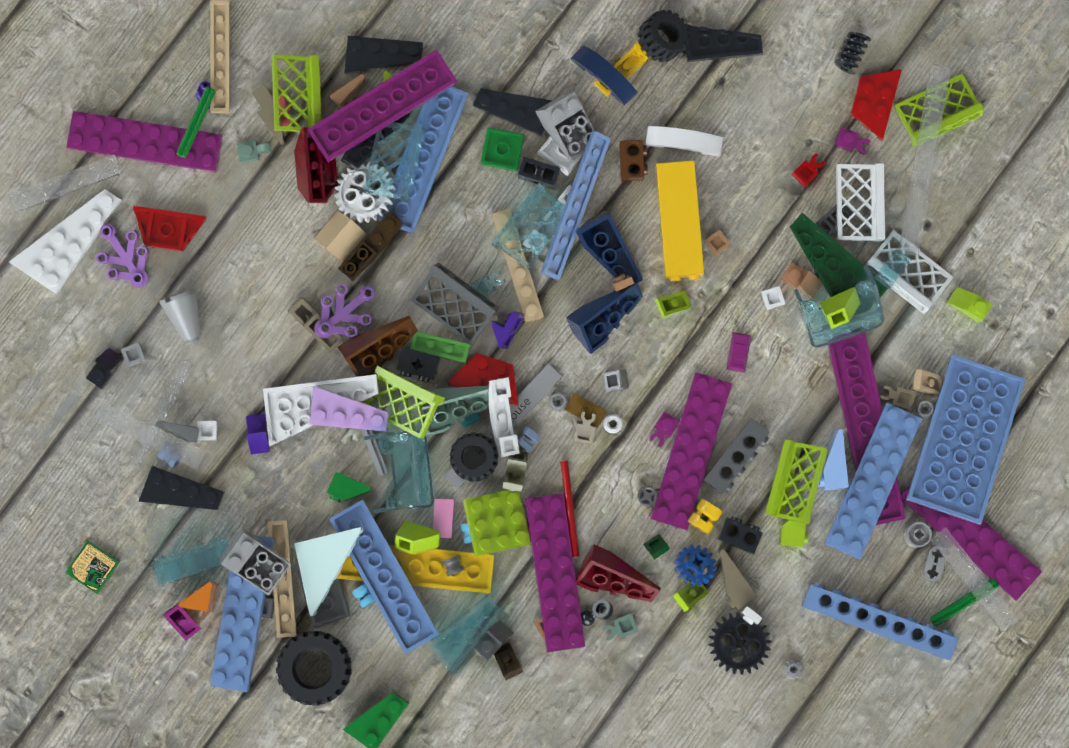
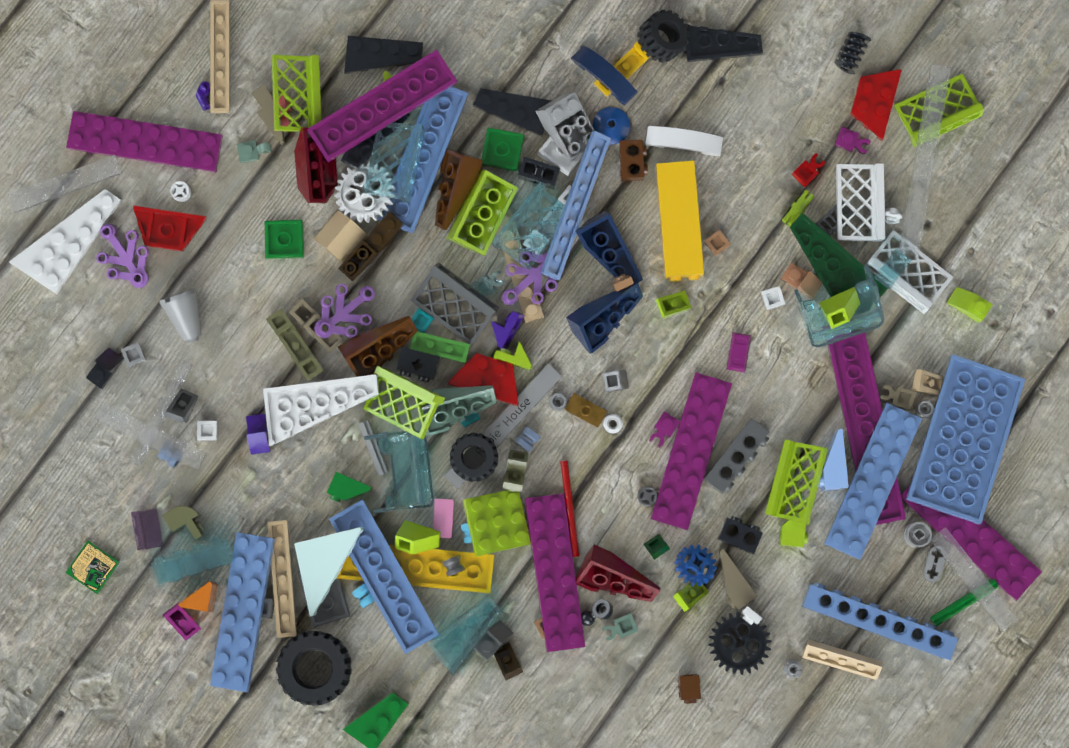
black wing [138,466,225,510] -> none
dark grey slope [156,421,199,443] -> none
green axle [176,87,216,158] -> none
light grey slope [220,527,292,596] -> none
lavender wing [310,386,389,432] -> none
medium nougat slope [329,74,366,108] -> none
white slope [489,377,520,457] -> none
plate [573,409,596,445] -> none
yellow wheel [687,499,723,535] -> none
none -> clear purple panel [131,509,163,551]
none -> olive brick [162,506,205,540]
none -> dark grey slope [165,389,198,424]
none -> white wheel [170,181,191,202]
none -> green tile [264,220,304,259]
none -> olive slope [266,308,324,381]
none -> teal tile [411,308,434,333]
none -> reddish brown wedge [435,148,482,230]
none -> lime slope [446,170,518,256]
none -> lime slope [494,342,532,371]
none -> medium lavender plant [502,251,557,305]
none -> blue dish [593,107,630,145]
none -> reddish brown brick [677,674,701,704]
none -> lime pin [782,190,815,226]
none -> tan plate [802,639,883,680]
none -> white plate [885,208,902,224]

